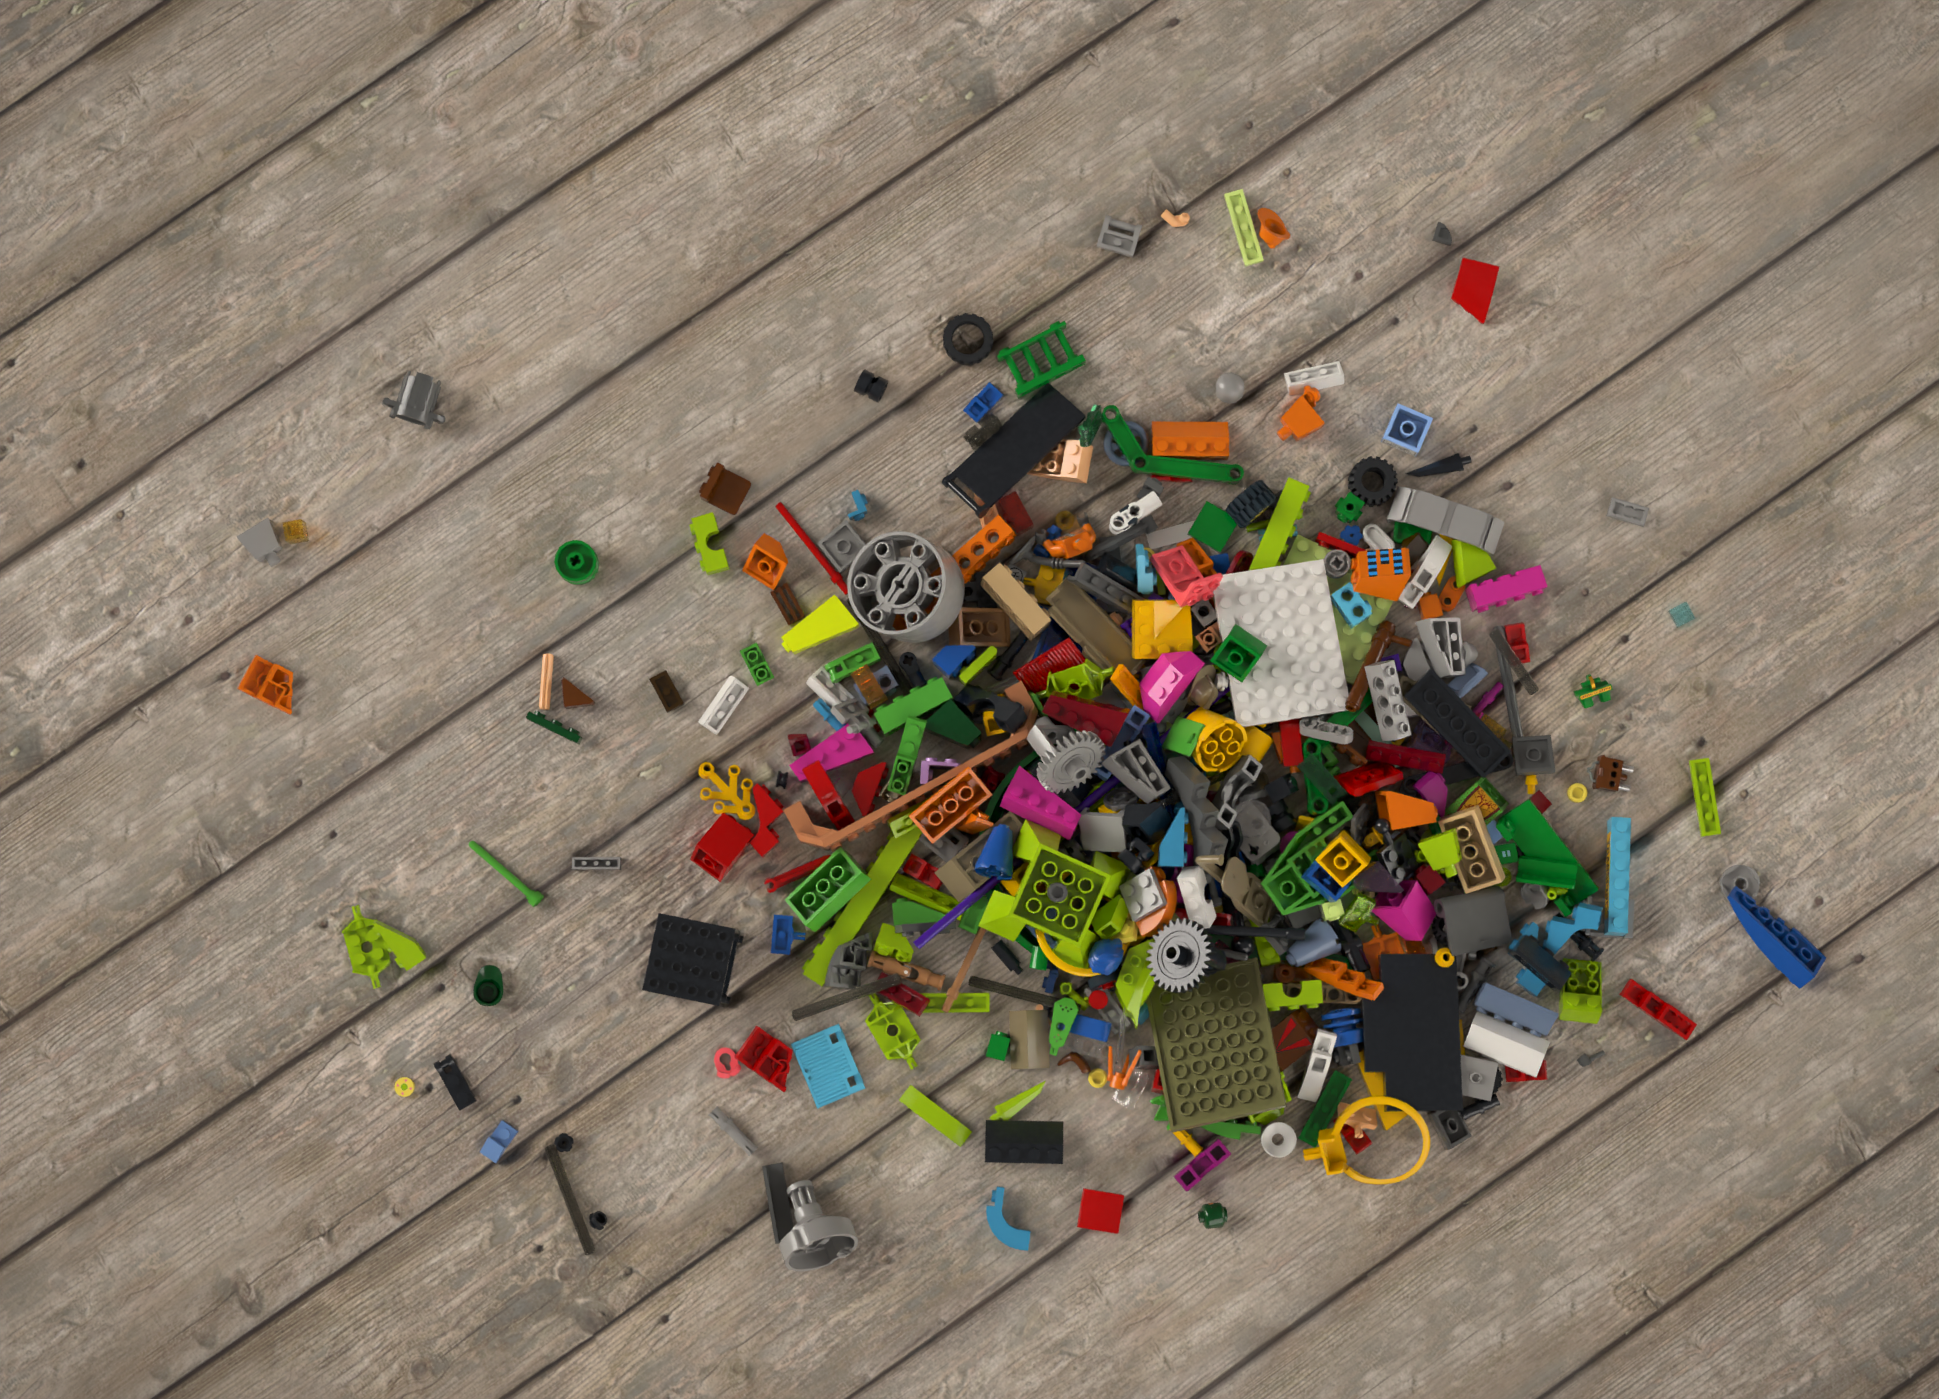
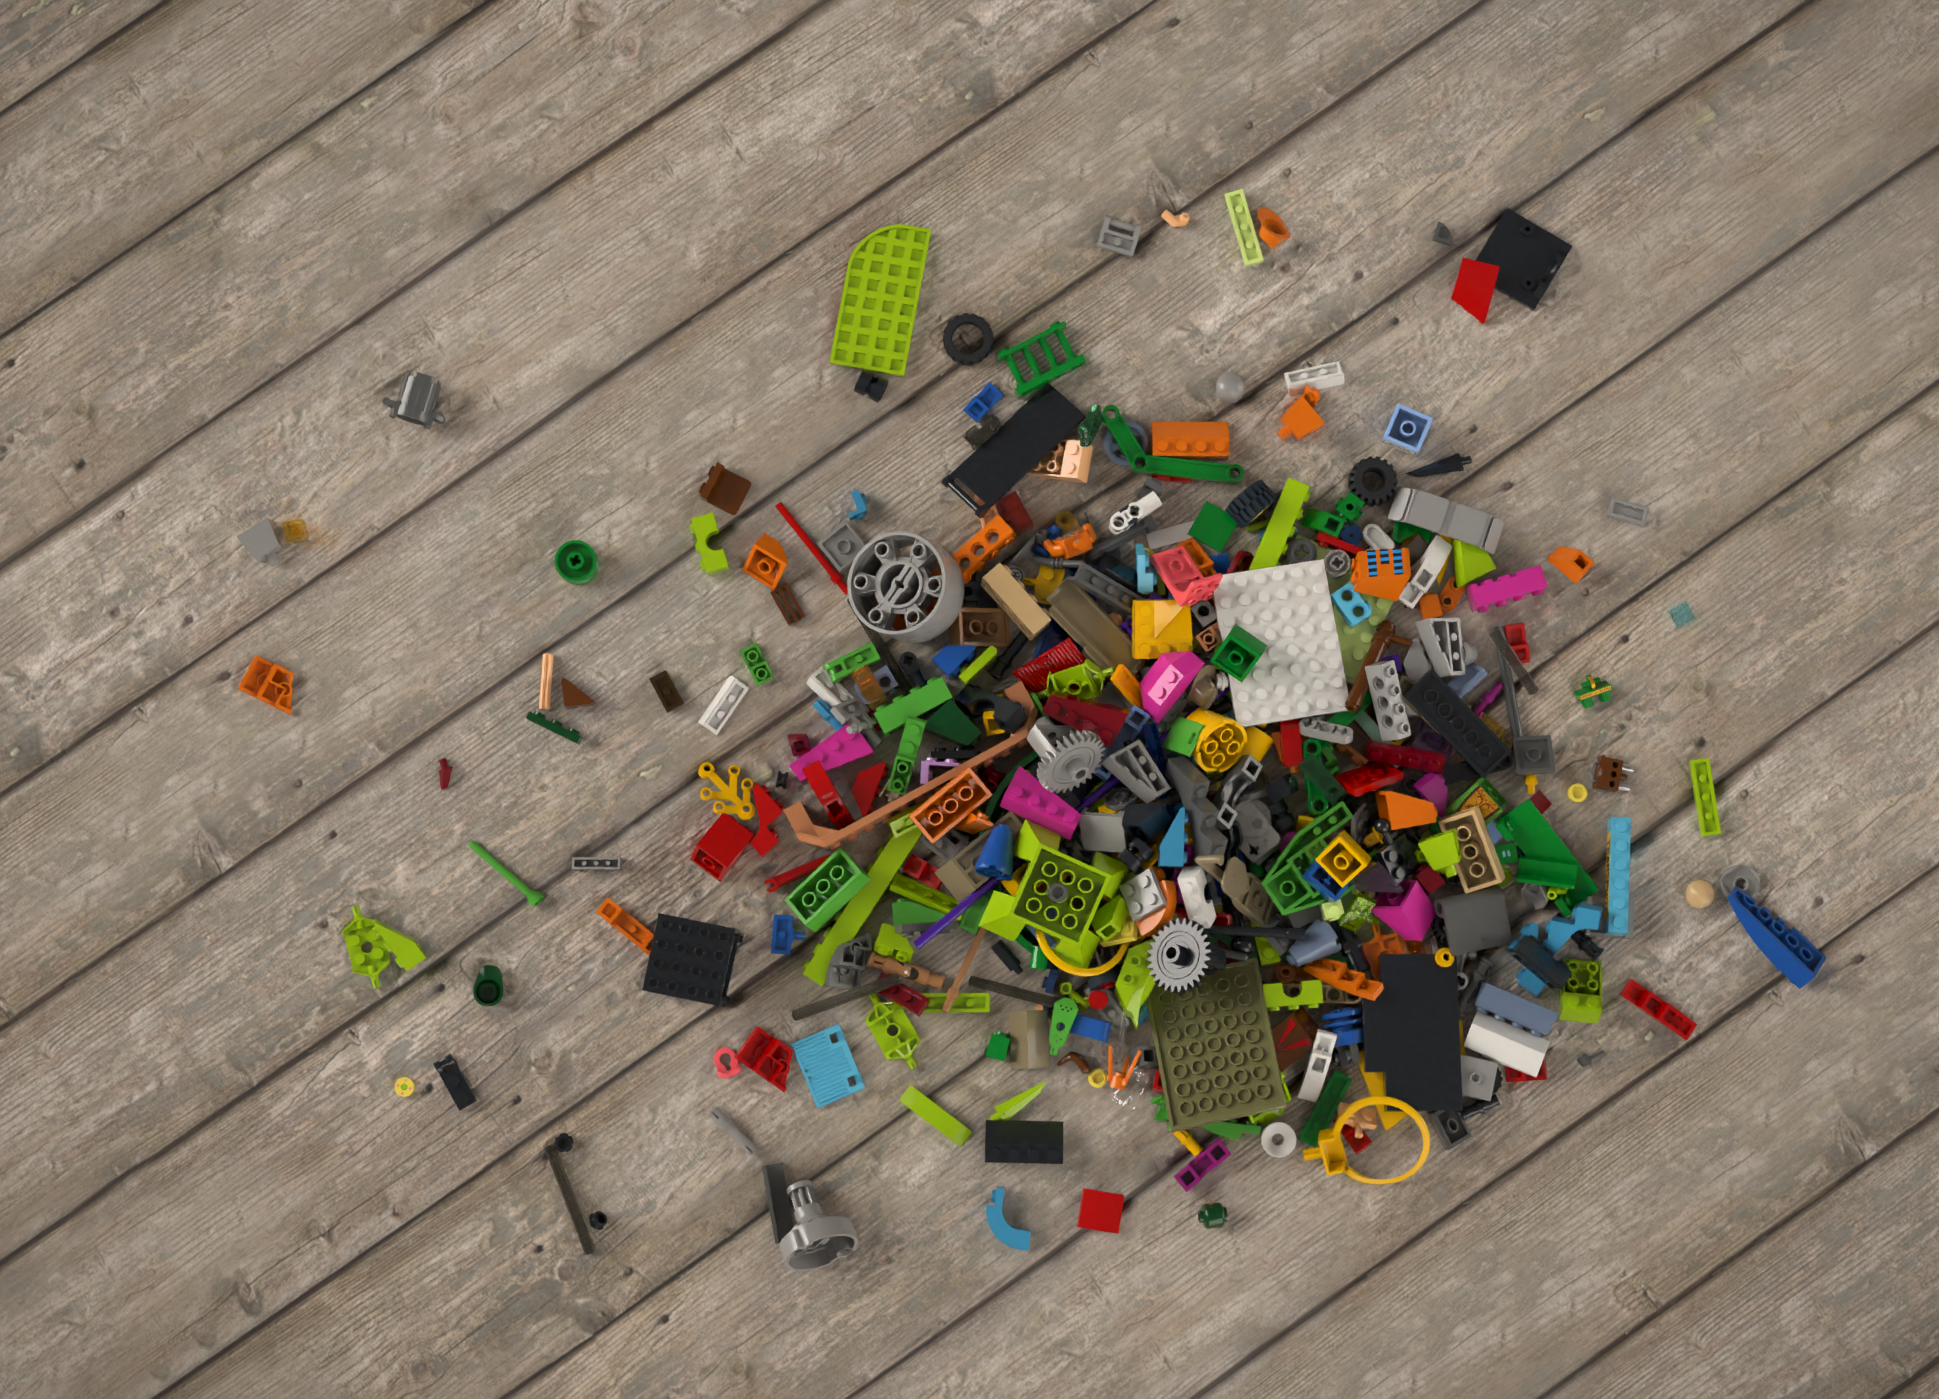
medium blue slope [480,1120,519,1163] -> none
neon yellow slope [781,595,859,654] -> none
blue hair [1088,938,1124,975] -> none
none -> dark red bar [439,758,453,790]
none -> orange slope [596,897,654,955]
none -> lime plate [829,224,931,377]
none -> black hinge [931,747,982,761]
none -> dark grey gear [1286,538,1317,564]
none -> green slope [1300,508,1345,539]
none -> black piece [1475,208,1572,311]
none -> orange slope [1547,546,1595,584]
none -> tan hair [1685,879,1715,909]

